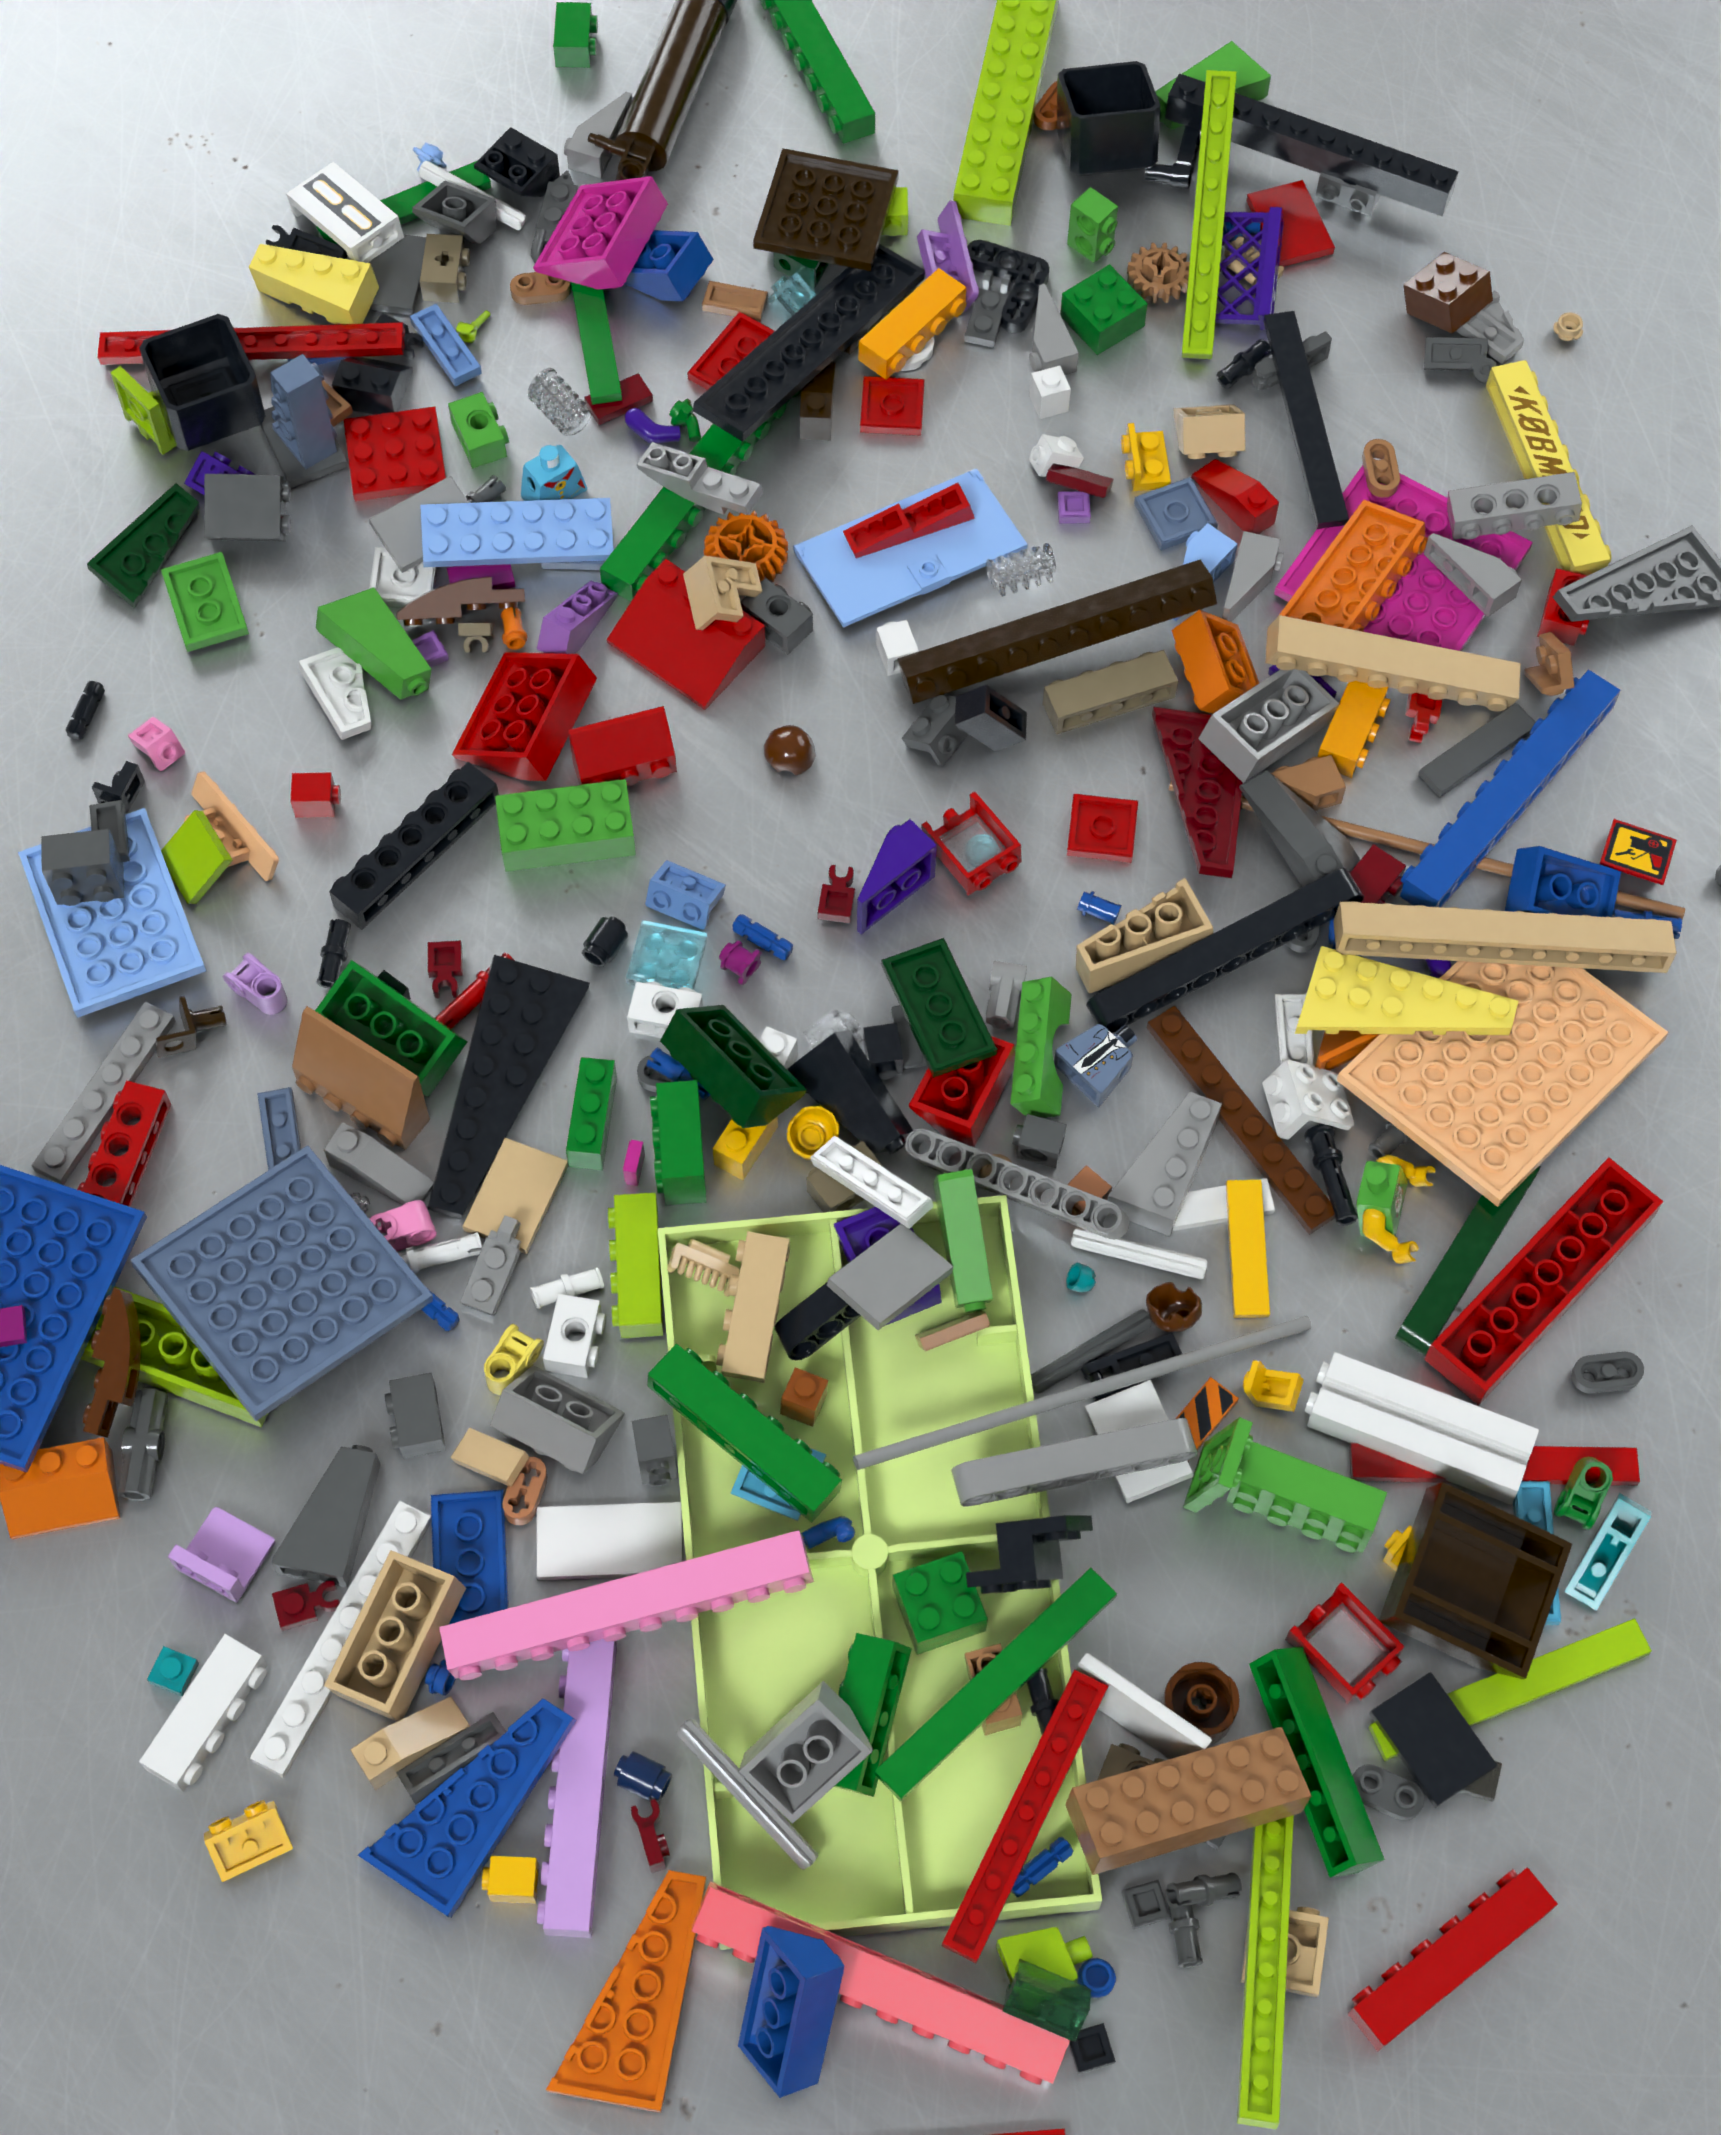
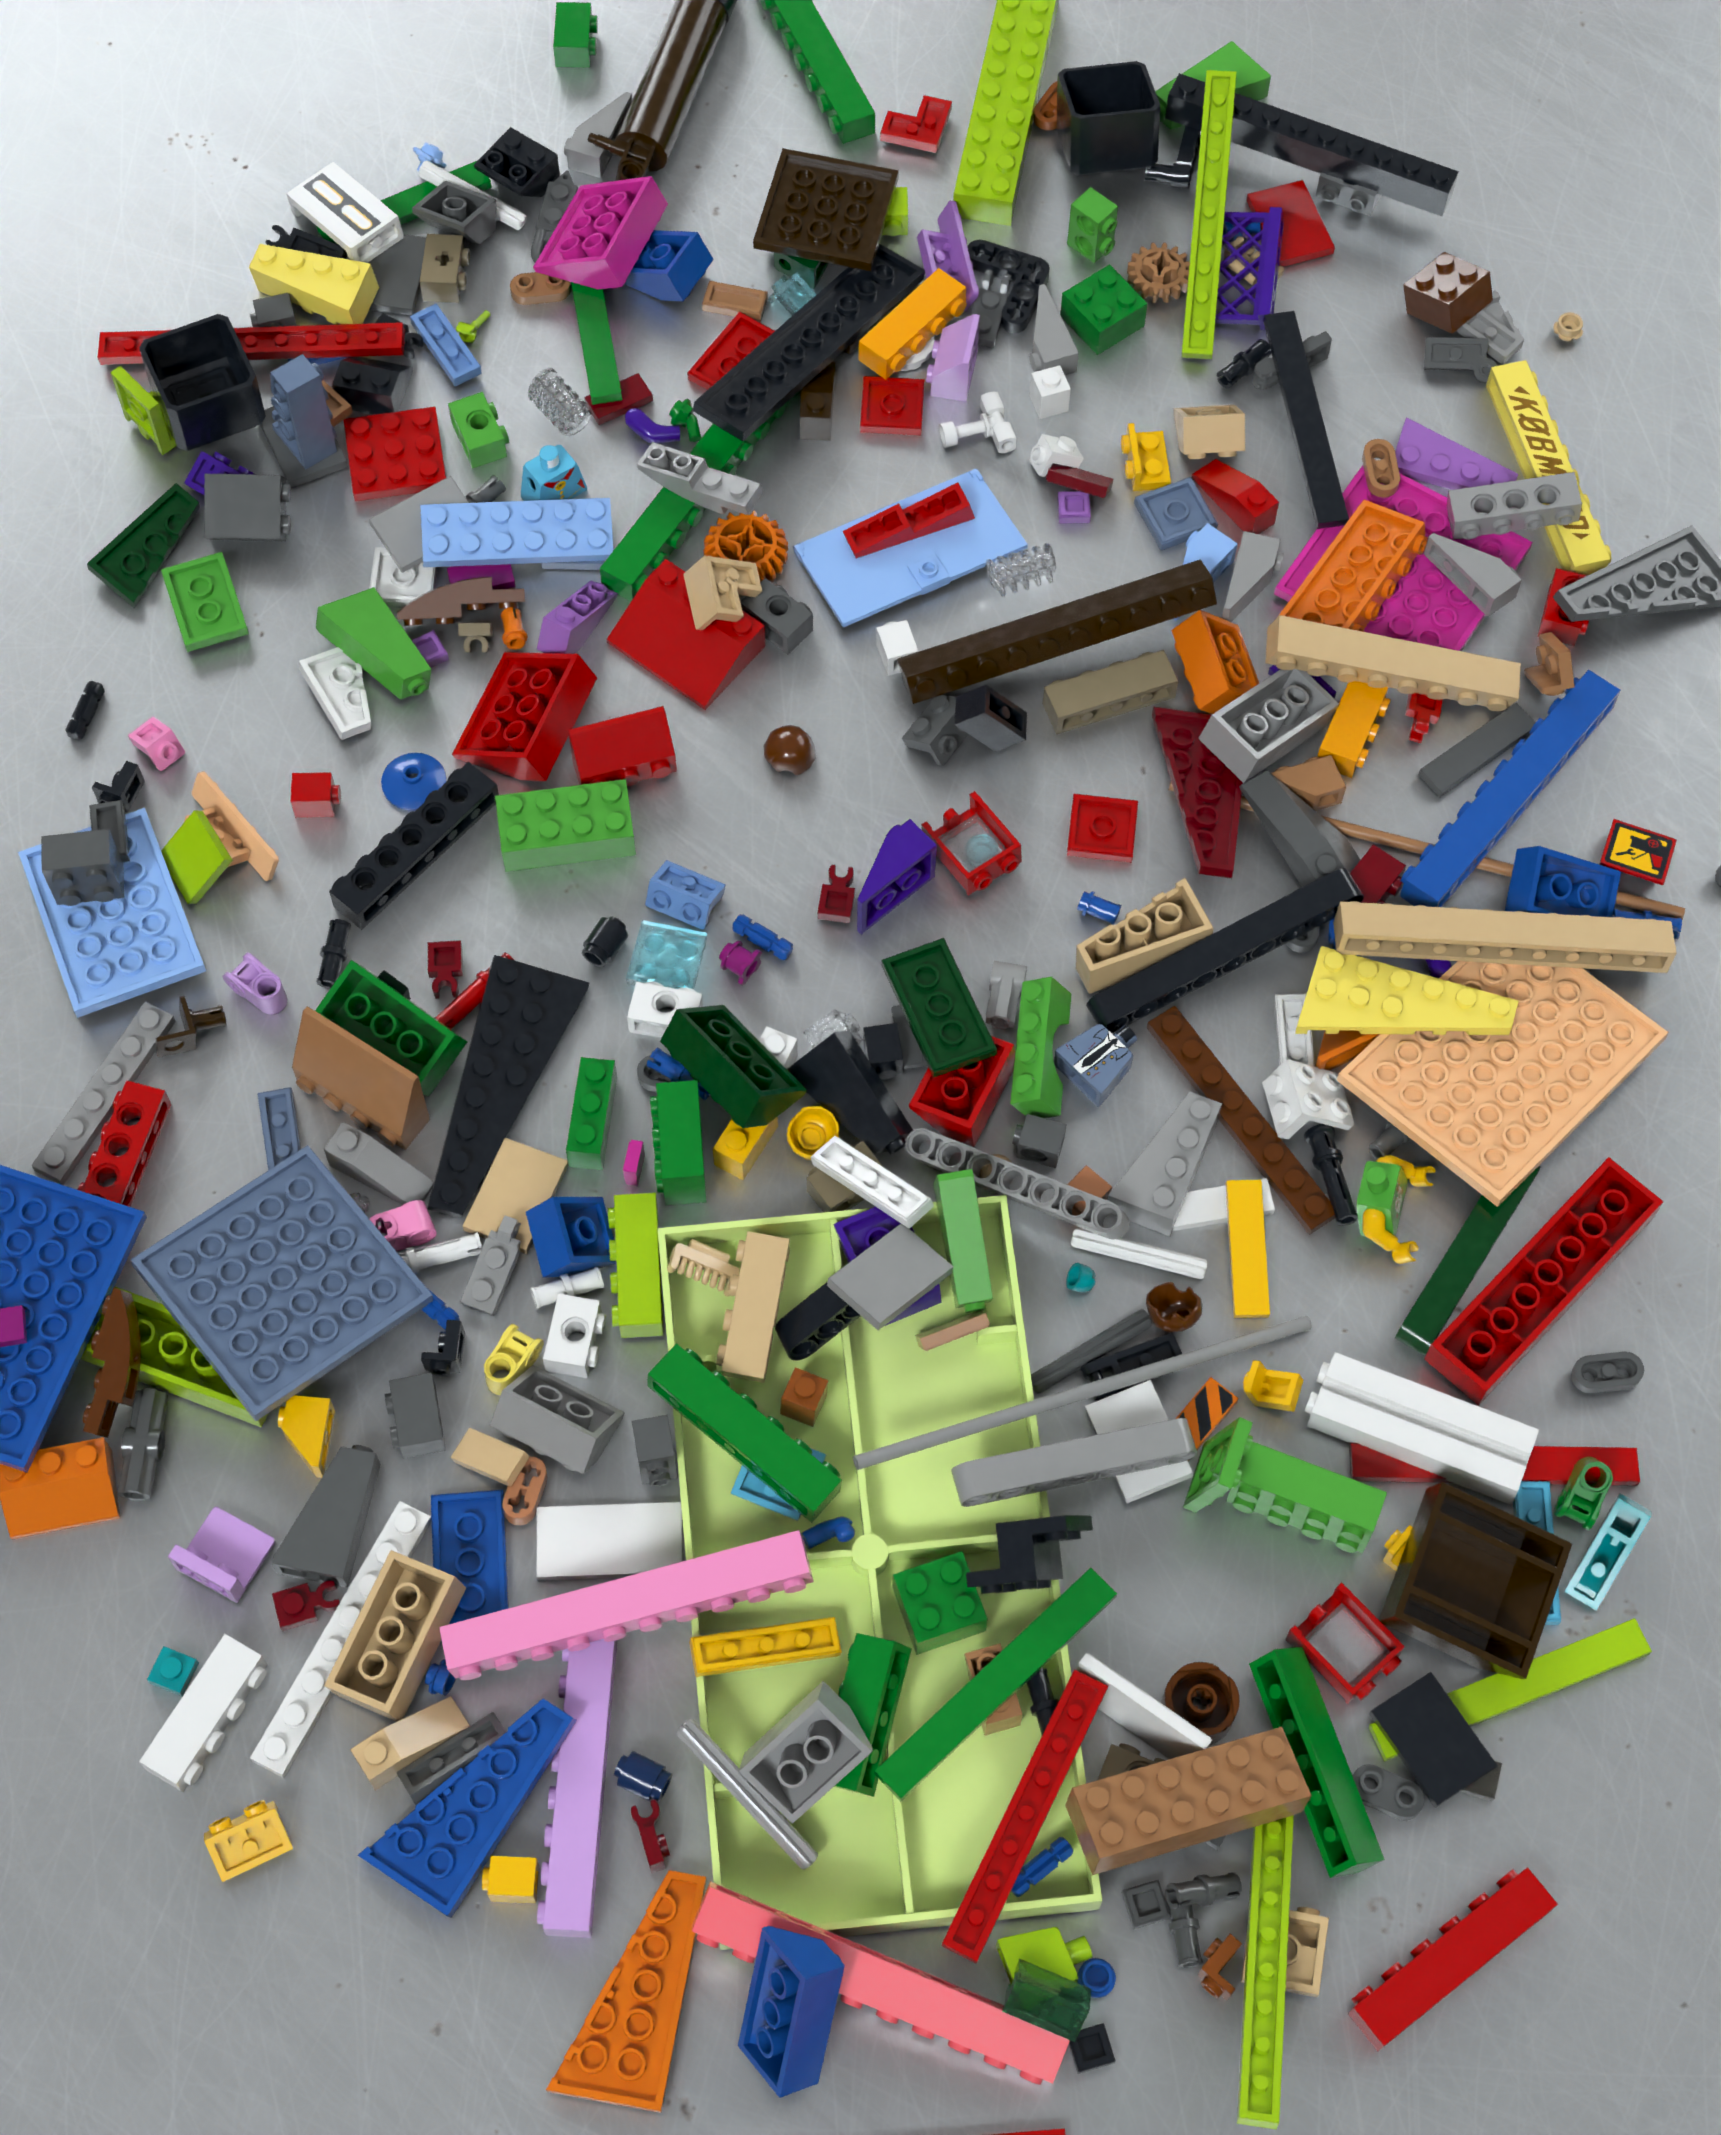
none -> dark grey brick [250,293,297,327]
none -> yellow slope [278,1395,335,1478]
none -> blue dish [381,753,447,811]
none -> black bracket [421,1320,465,1376]
none -> blue slope [526,1197,617,1278]
none -> yellow tile [689,1617,842,1677]
none -> red plate [880,95,952,153]
none -> lavender slope [926,314,980,402]
none -> white bar [939,392,1017,453]
none -> dark orange bracket [1198,1933,1242,2000]
none -> medium lavender wing [1395,417,1518,490]

